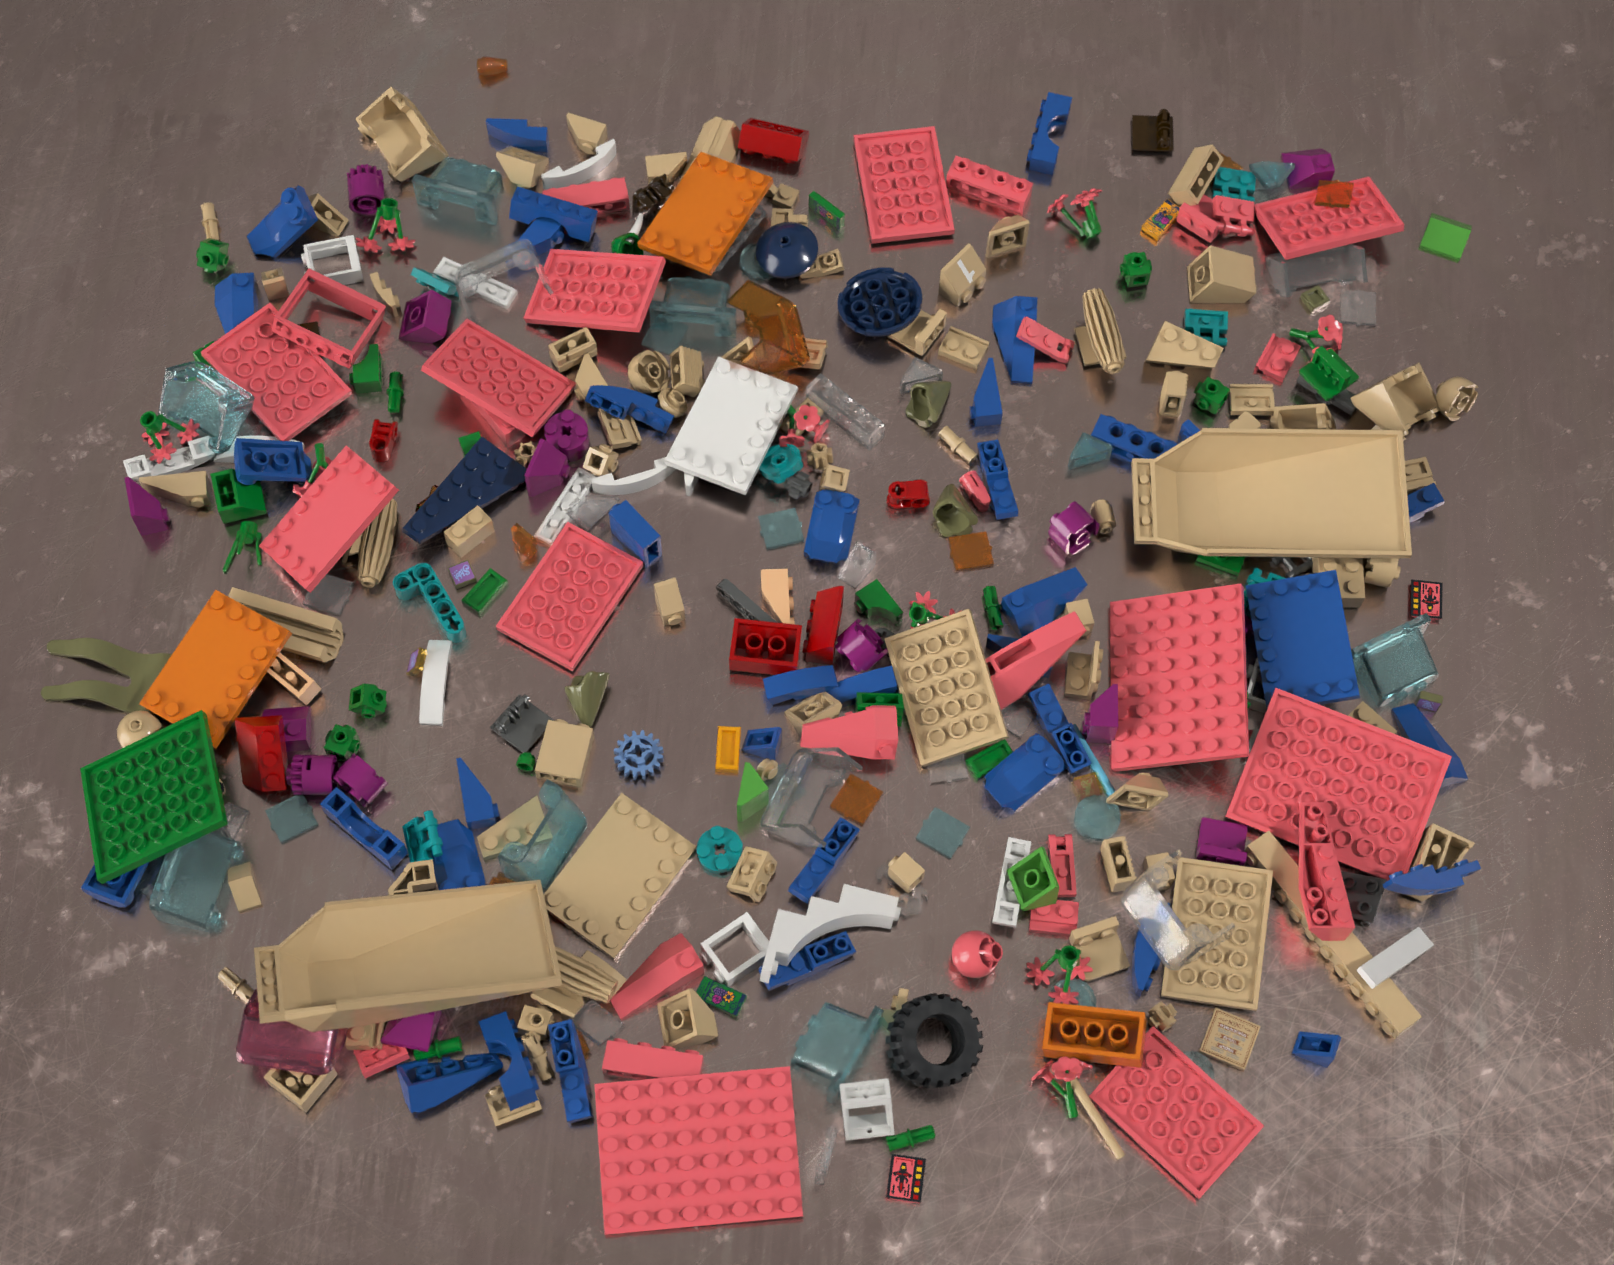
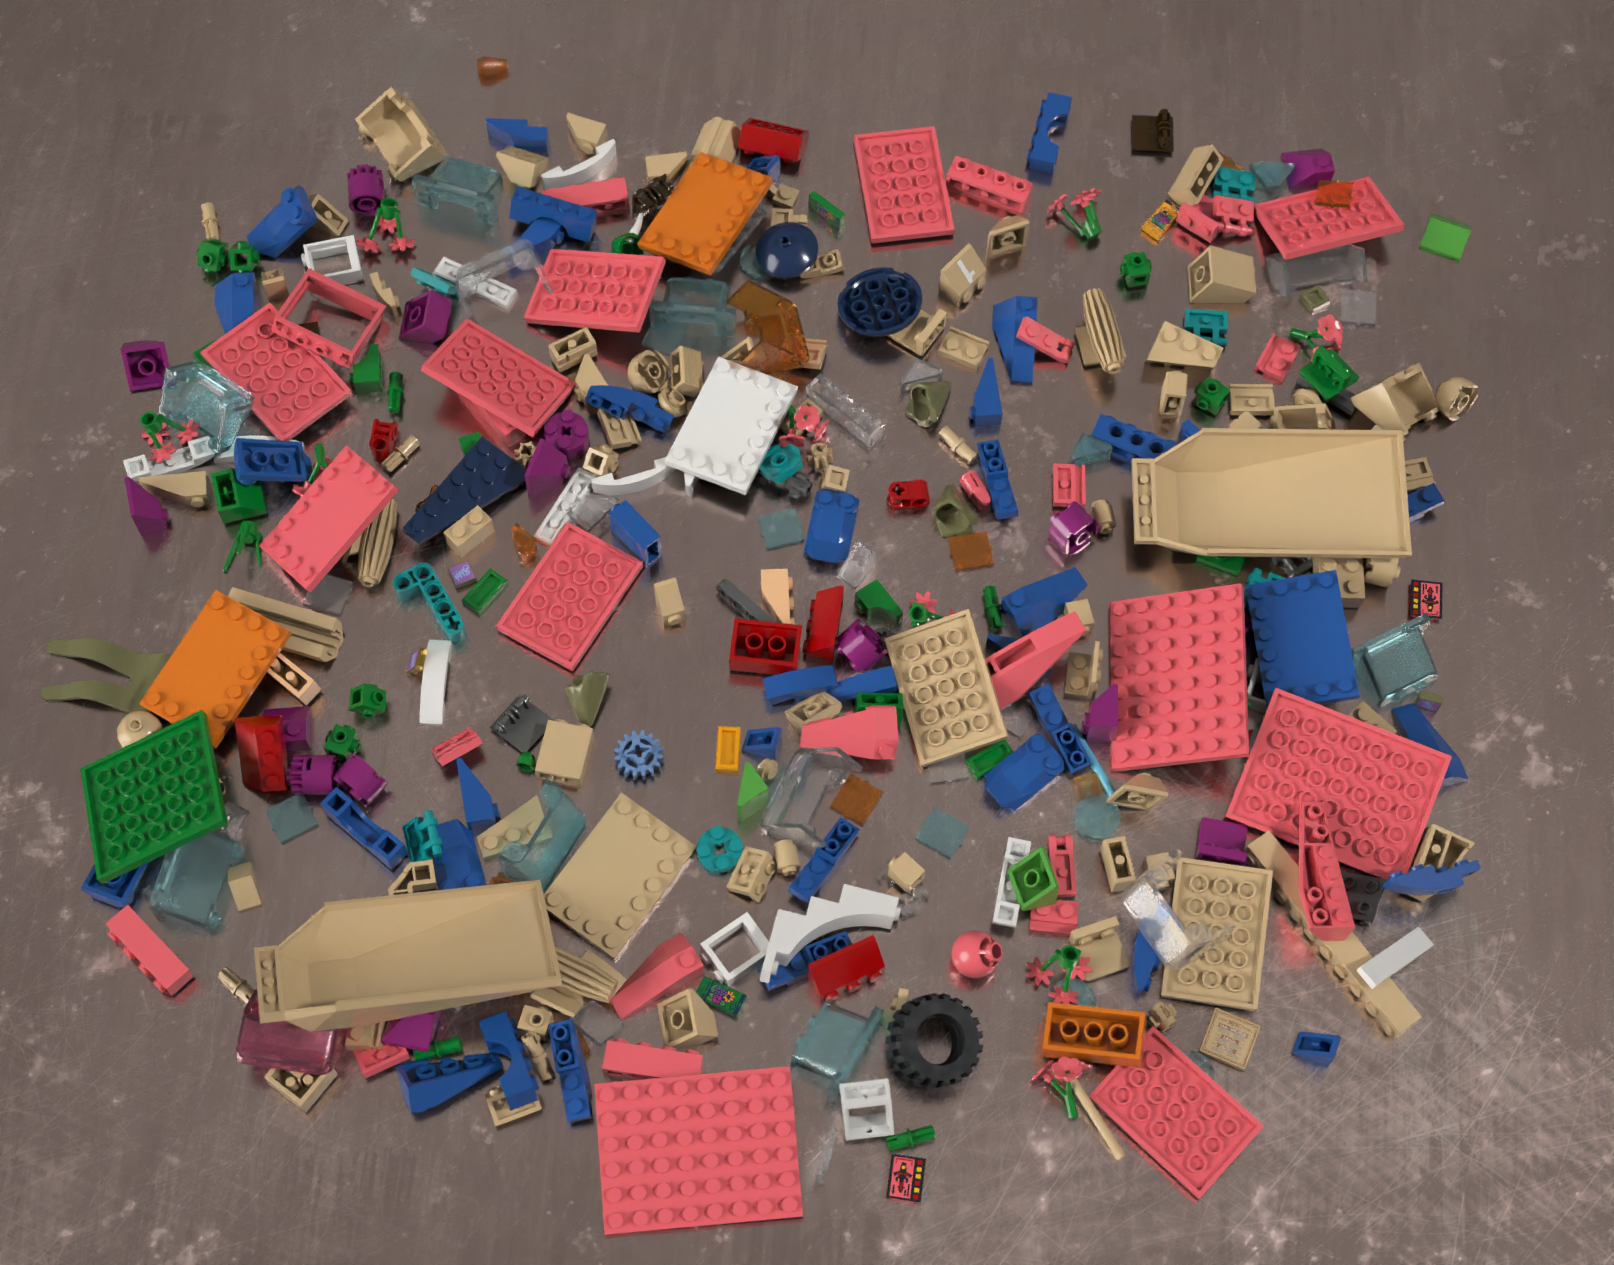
none -> coral brick [106,905,194,996]
none -> magenta slope [121,340,174,391]
none -> green brick [227,241,260,273]
none -> tan axle [381,435,420,473]
none -> coral plate [430,727,483,766]
none -> blue slope [746,155,780,183]
none -> tan brick [773,839,801,876]
none -> red slope [808,935,885,1003]
none -> coral plate [1052,463,1086,508]
none -> tan plate [1292,389,1322,405]

